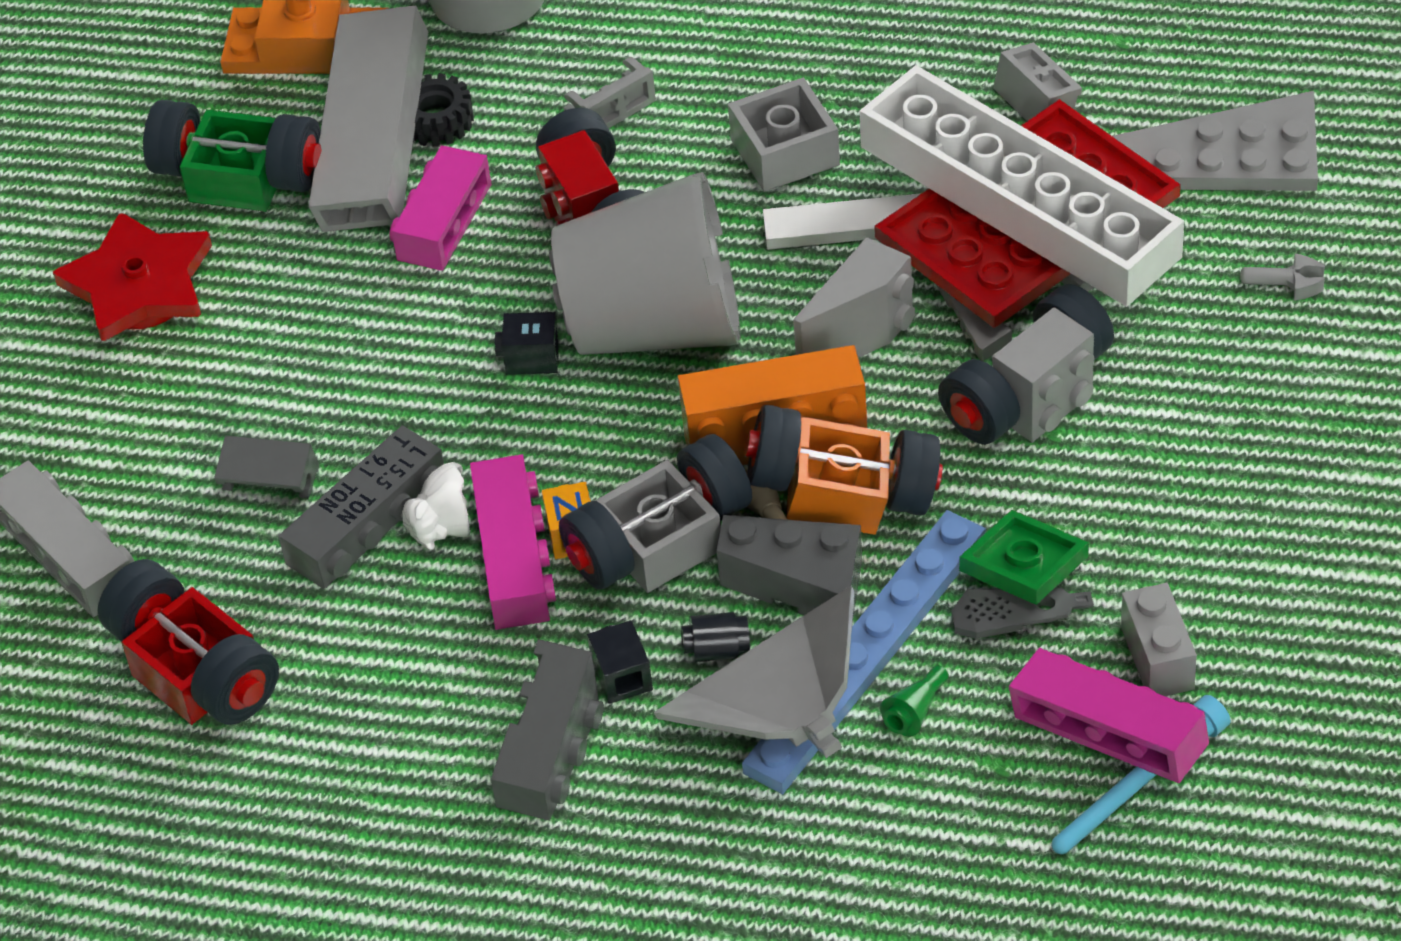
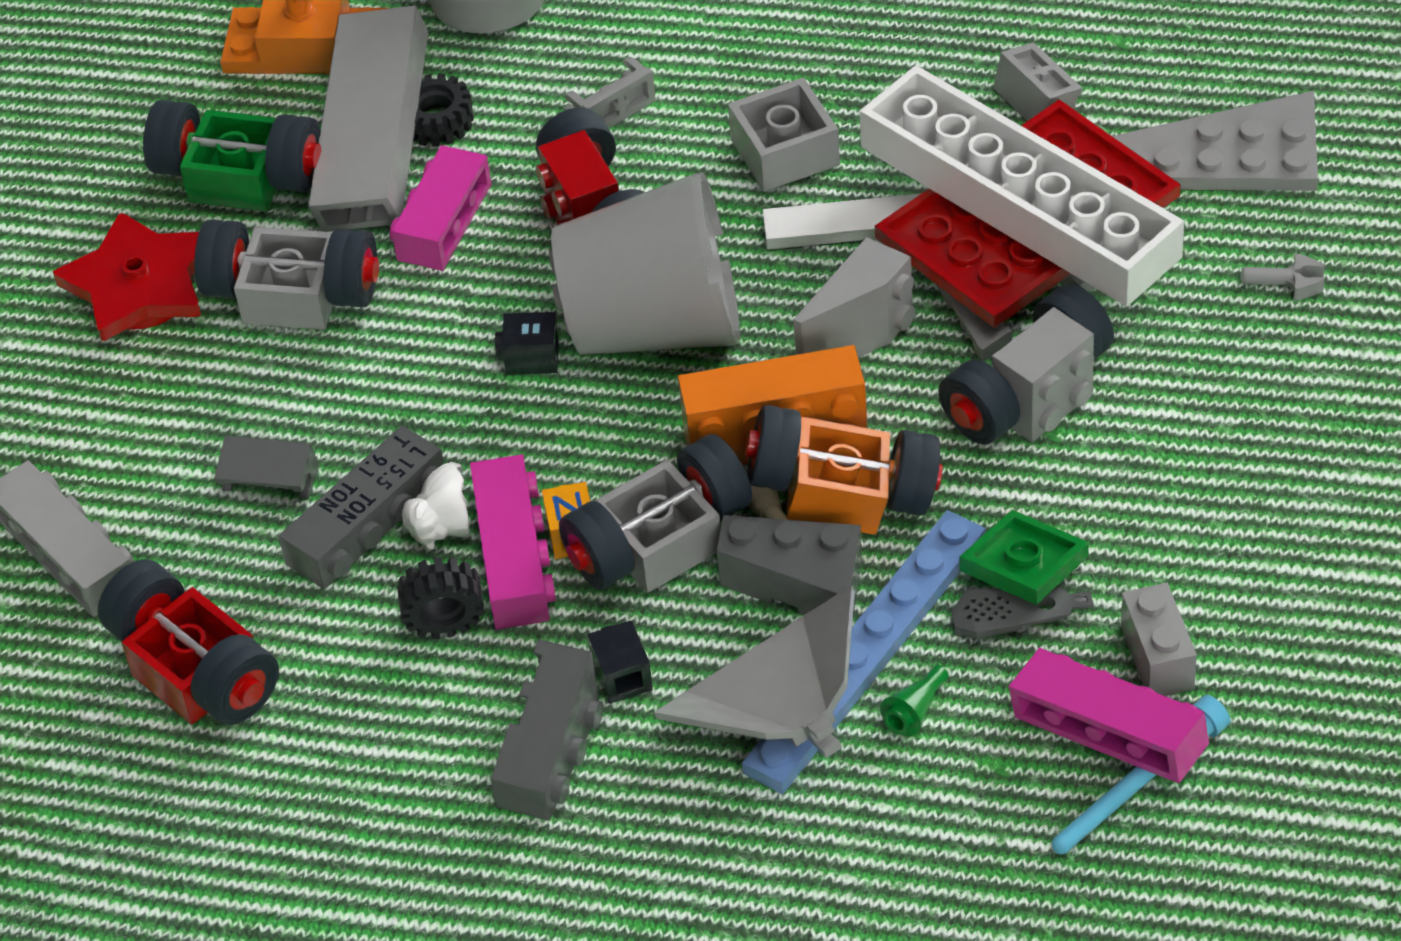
black brick [681,612,750,662] -> none
none -> brick [194,219,379,330]
none -> black tyre [397,557,484,639]

